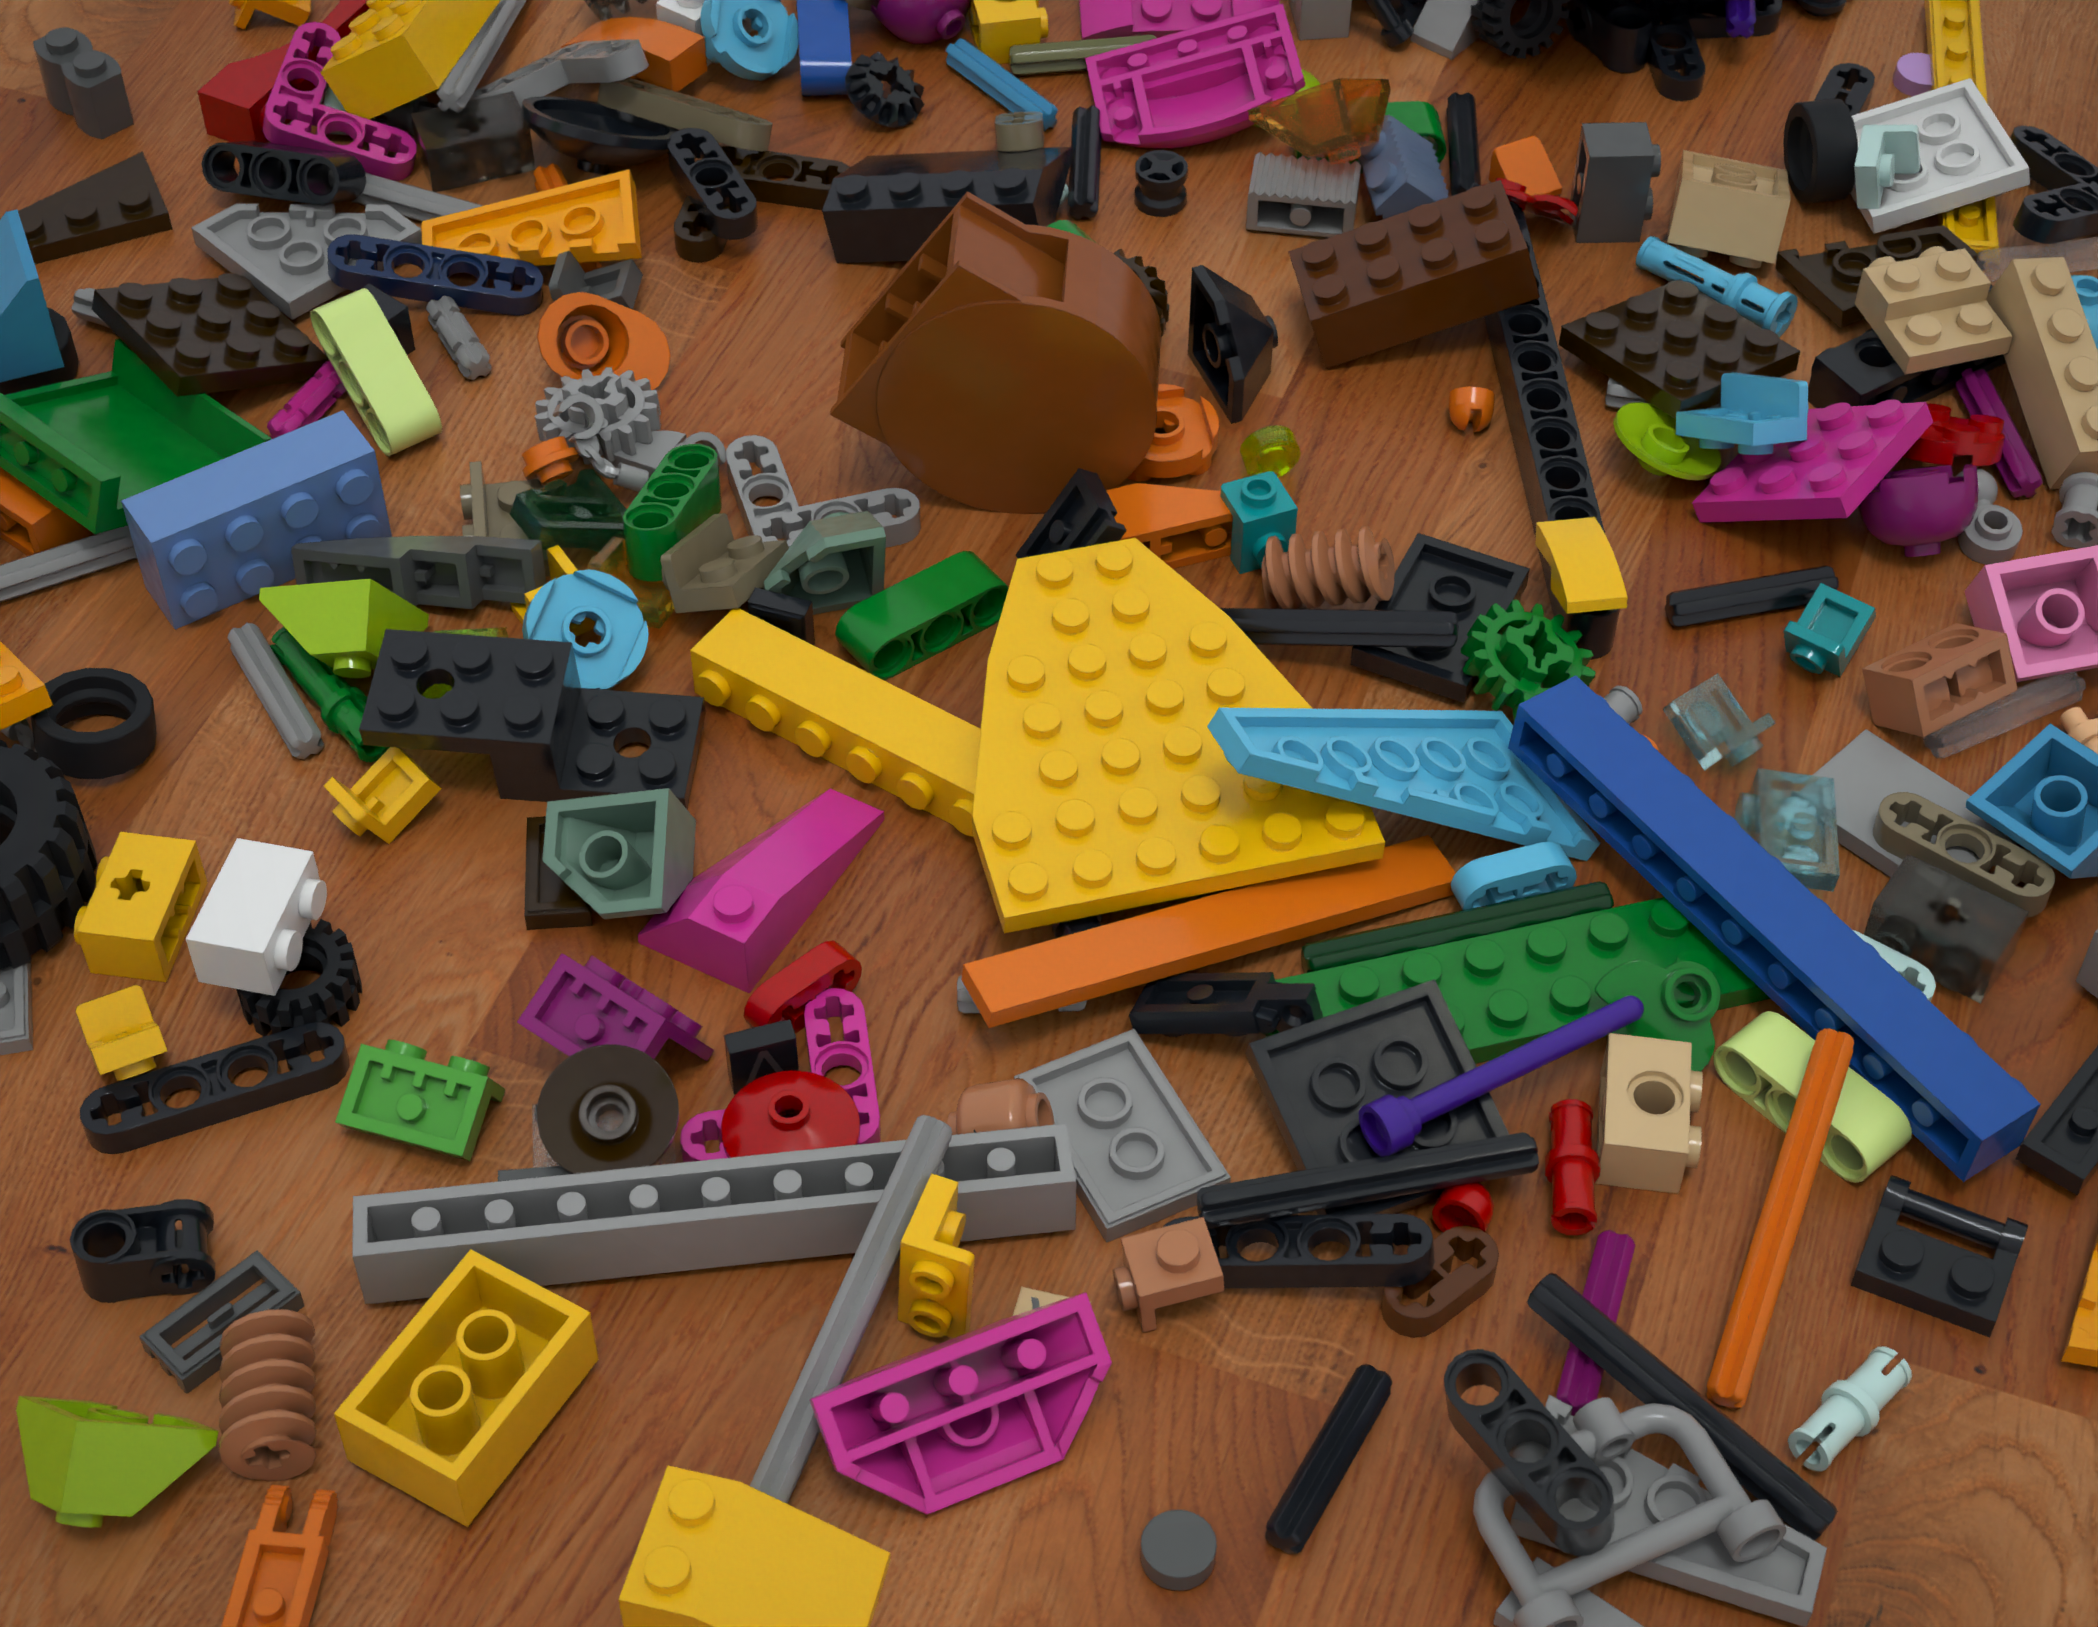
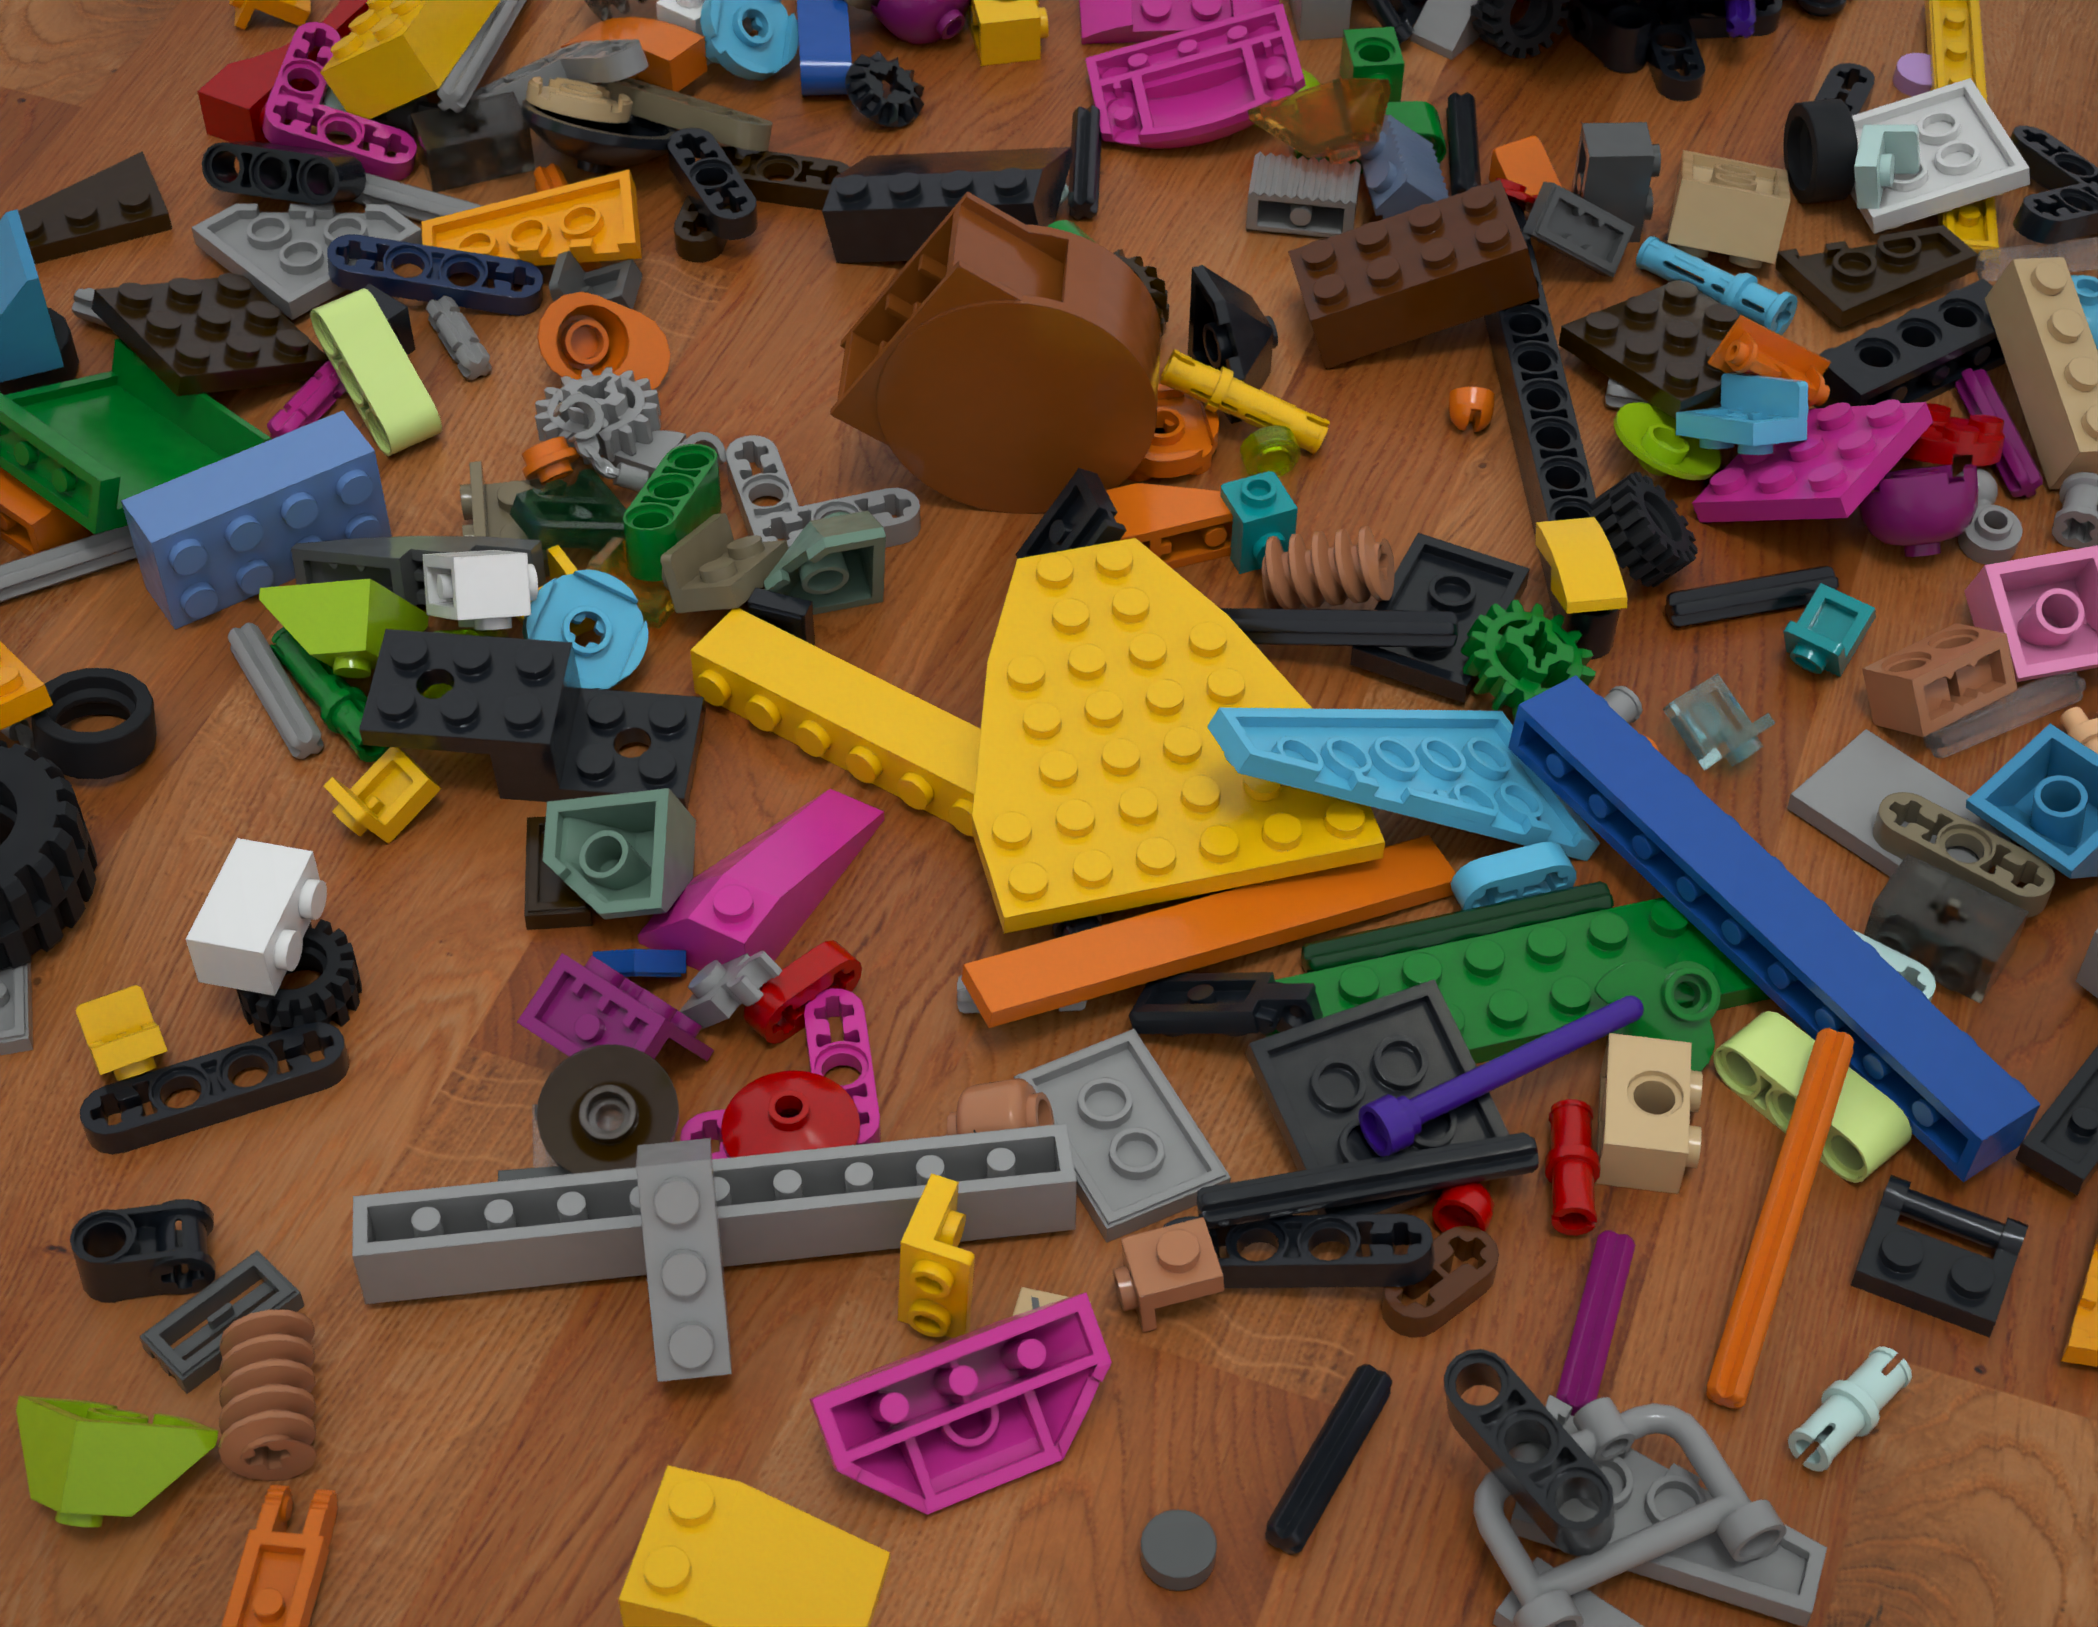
dark grey brick [33,27,134,139] -> none
yellow brick [74,832,208,982] -> none
yellow brick [334,1249,599,1527] -> none
bright green bracket [335,1039,506,1161] -> none
black tile [724,1020,799,1095] -> none
light grey axle [750,1115,952,1504] -> none
green beam [835,551,1009,680] -> none
dark azure axle [946,39,1058,132] -> none
dark tan beam [995,111,1045,152] -> none
olive axle [1009,35,1156,76] -> none
black wheel [1134,150,1188,217] -> none
black axle [1527,1273,1838,1540] -> none
clear light blue bracket [1734,768,1840,892] -> none
tan plate [1855,246,2013,375] -> none
none -> white brick [423,550,538,630]
none -> tan tile [525,76,633,123]
none -> blue tile [593,949,686,978]
none -> light grey brick [636,1138,732,1382]
none -> light grey plate [679,951,783,1030]
none -> yellow pin [1159,349,1330,454]
none -> green brick [1340,27,1405,104]
none -> dark grey plate [1522,182,1635,277]
none -> black tyre [1591,472,1698,588]
none -> orange hinge [1708,315,1831,407]

